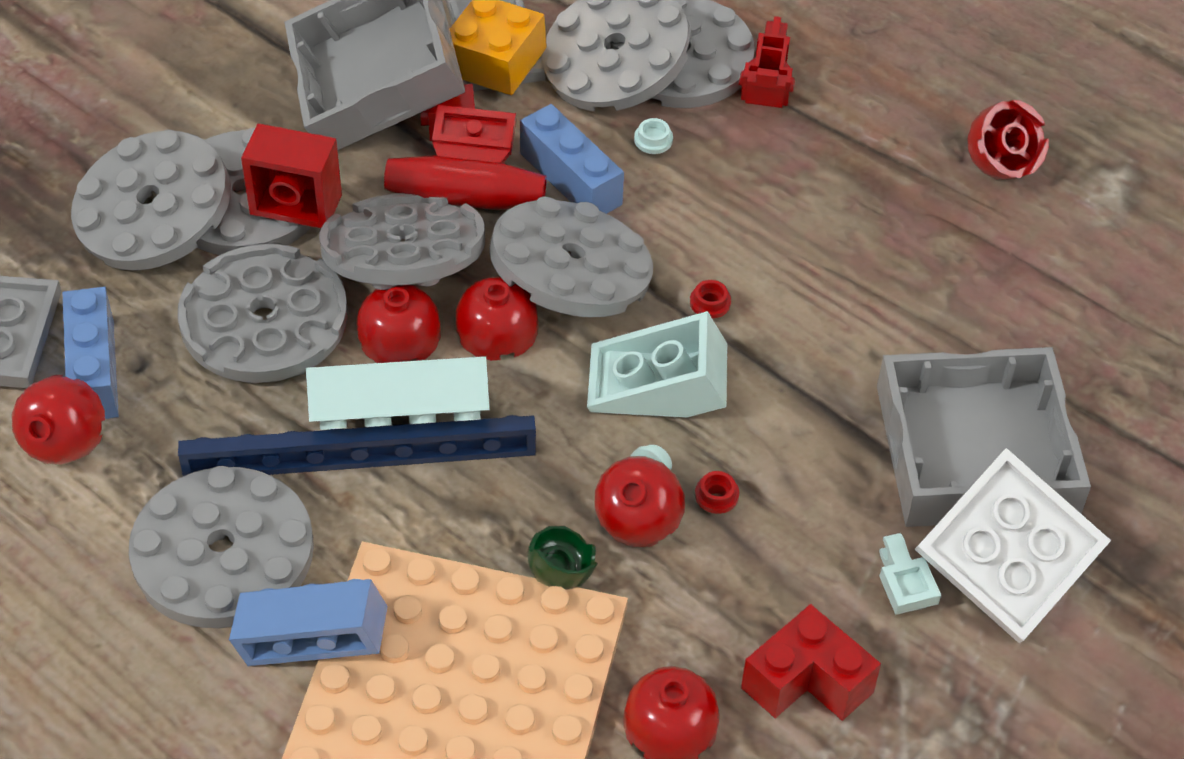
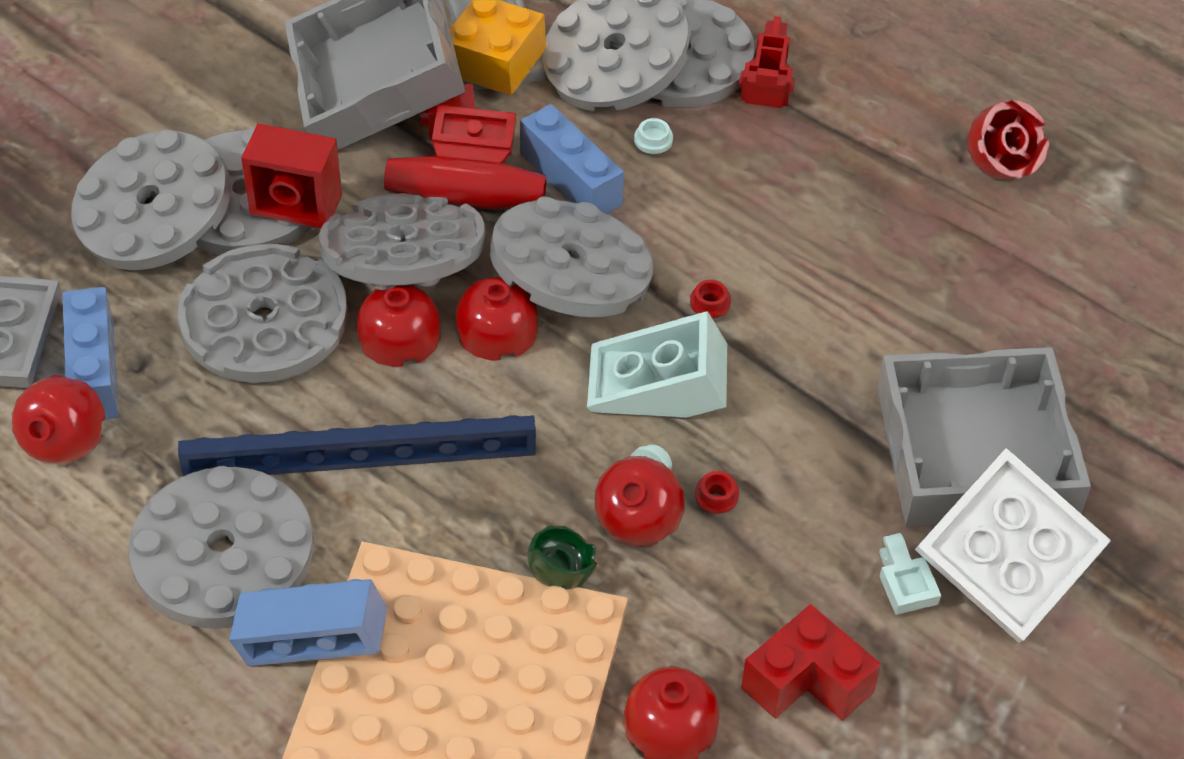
light aqua slope [306,356,490,430] -> none

